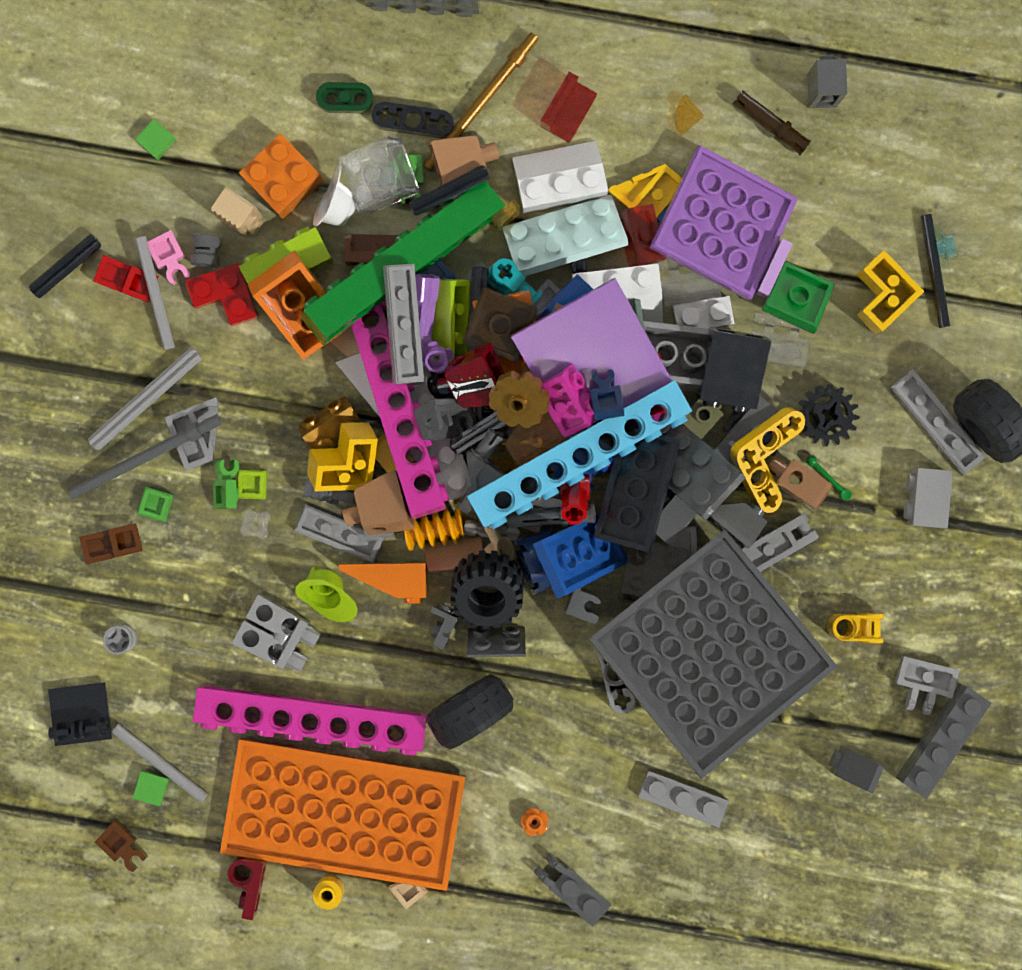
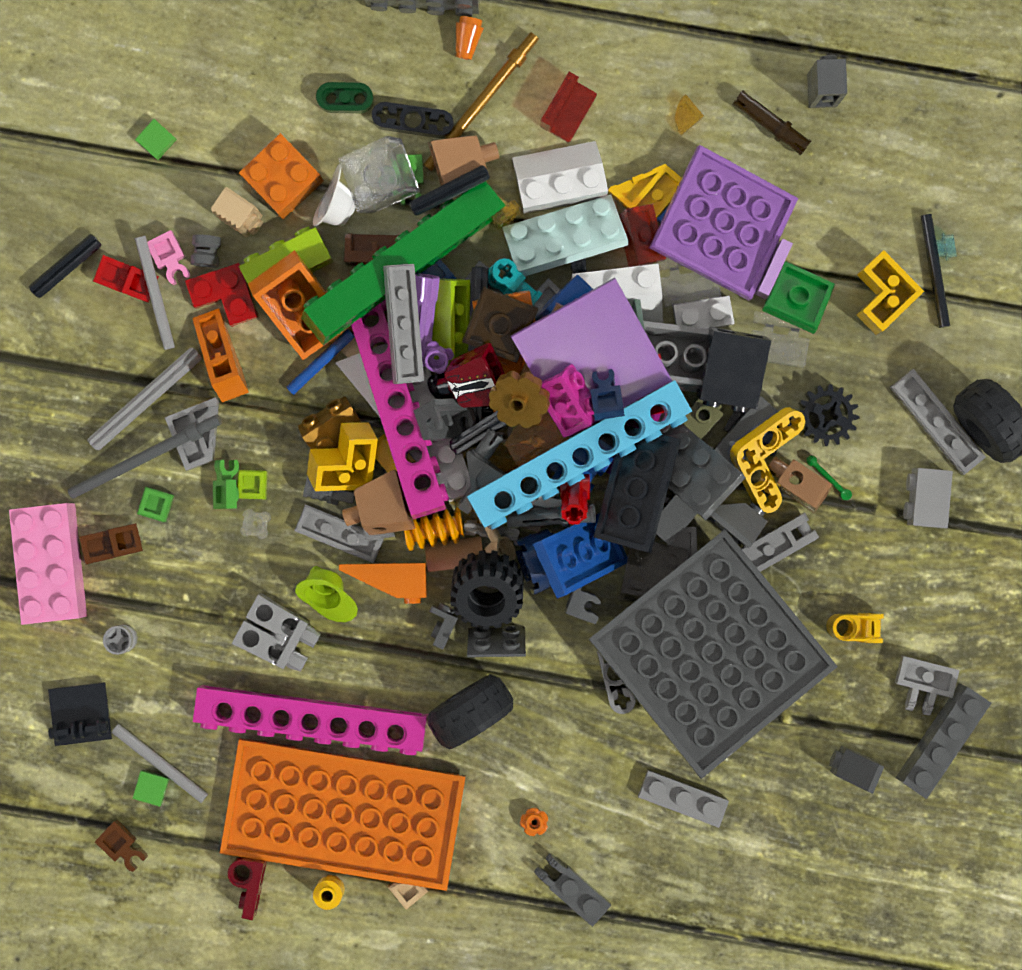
none -> bright pink brick [9,503,87,625]
none -> orange slope [192,308,249,403]
none -> blue bar [286,328,355,395]
none -> orange cone [455,16,484,60]

